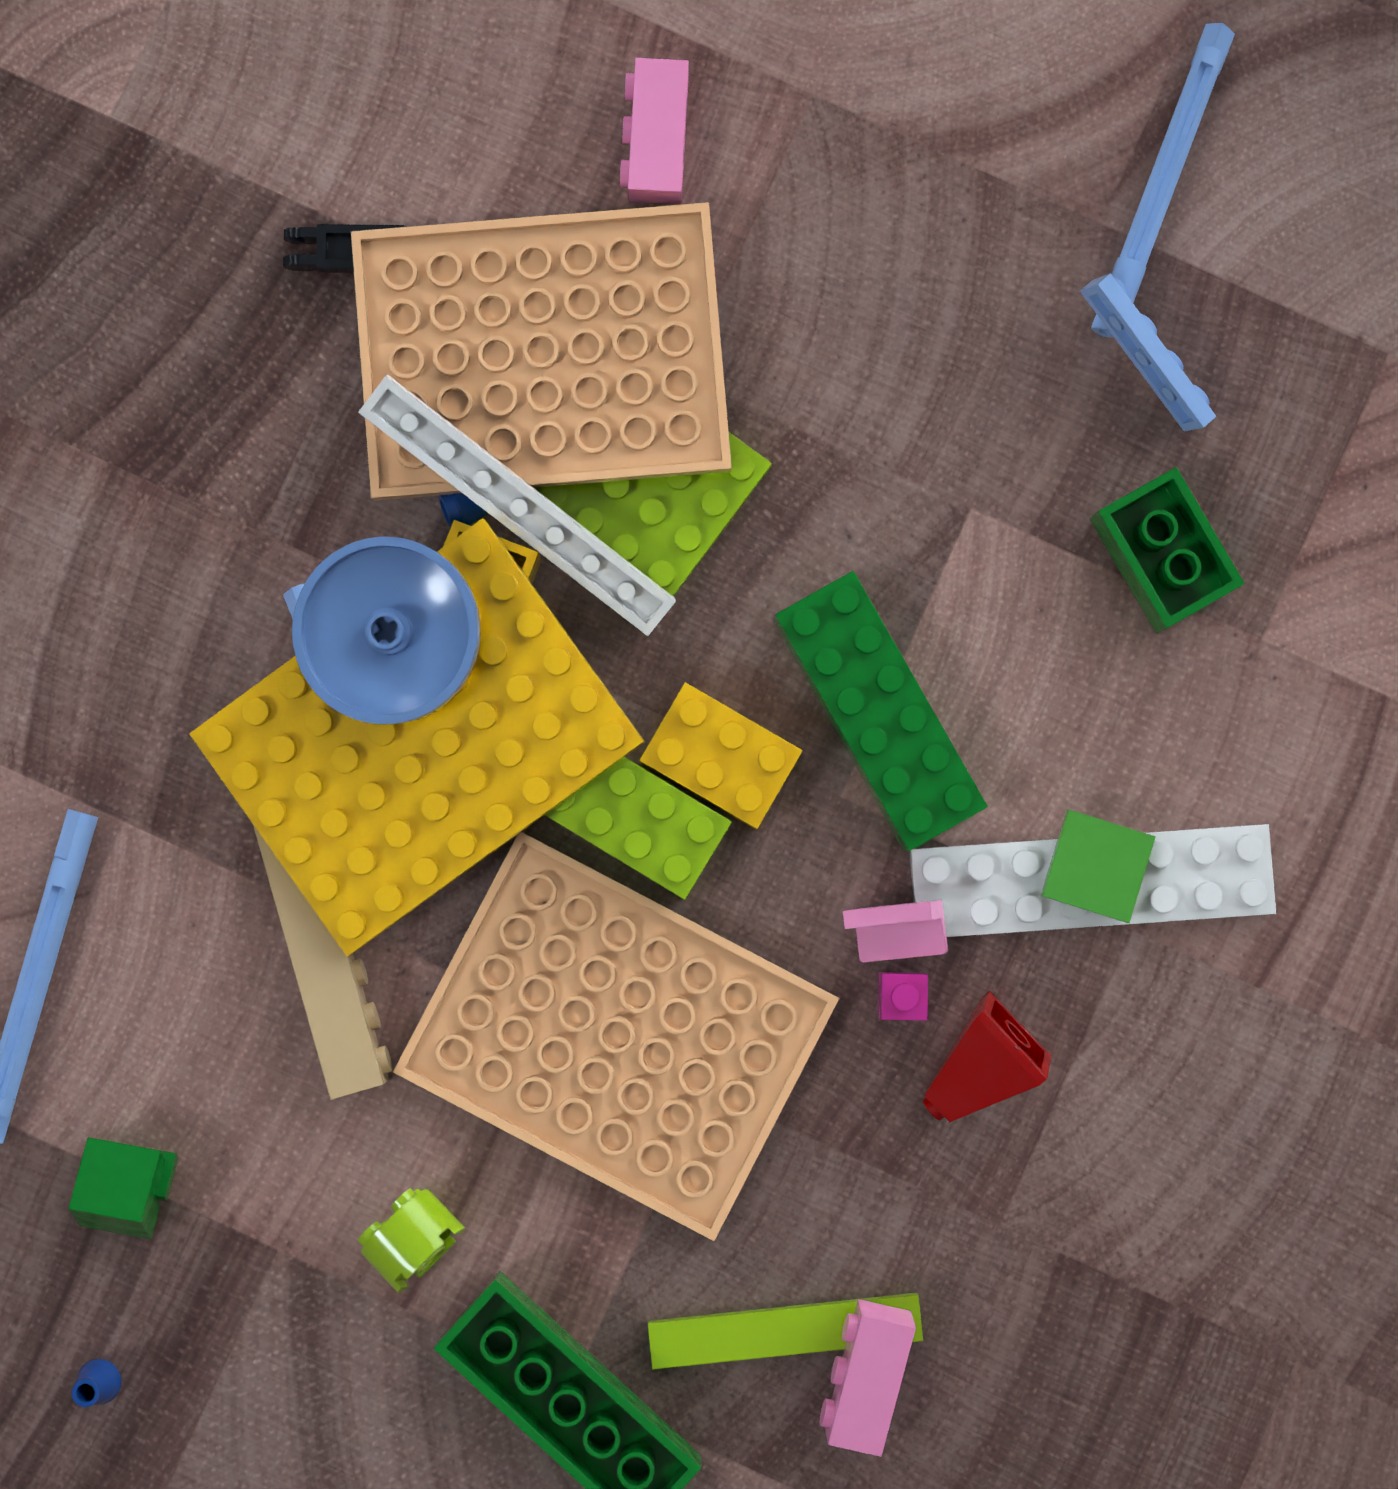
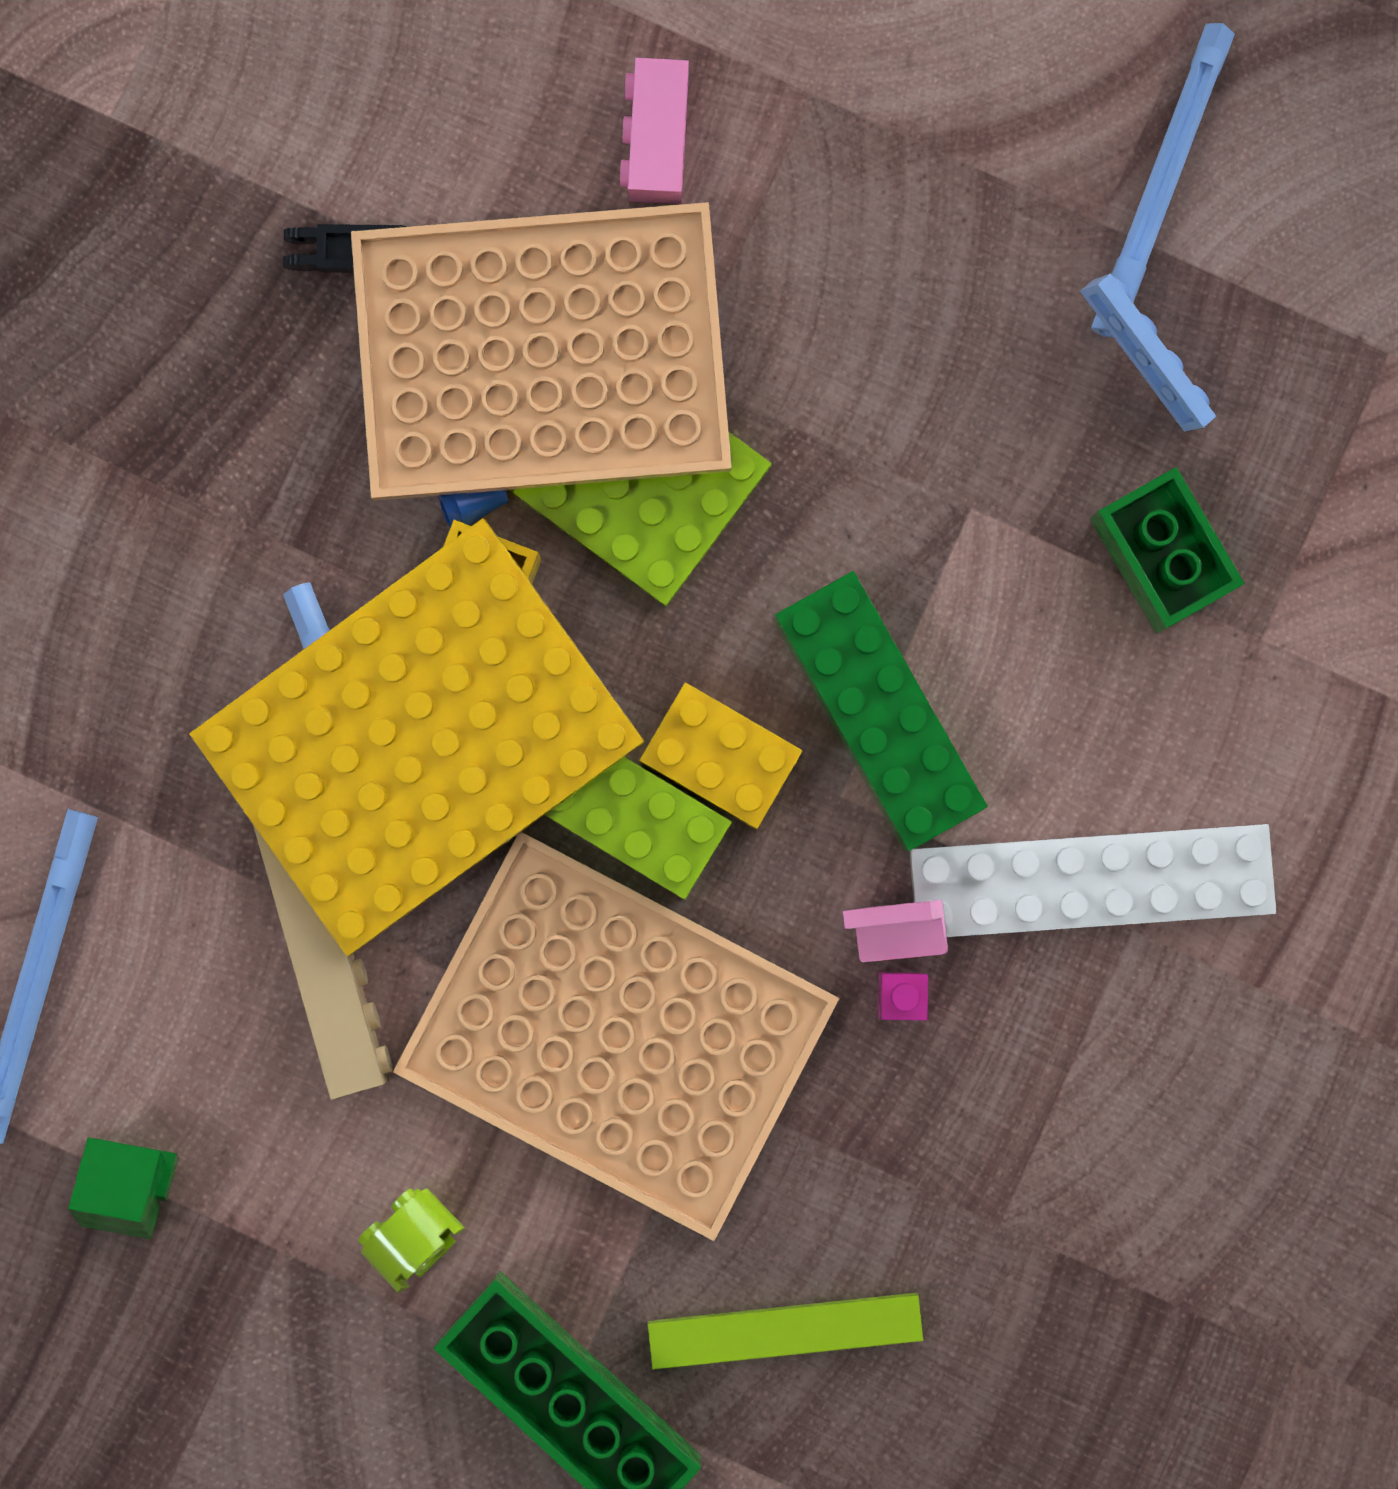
blue cone [72,1359,121,1407] -> none
medium blue dish [292,537,480,724] -> none
white plate [358,374,676,636] -> none
bright pink brick [819,1299,916,1457] -> none
red slope [923,991,1052,1123] -> none
bright green tile [1040,809,1156,923] -> none

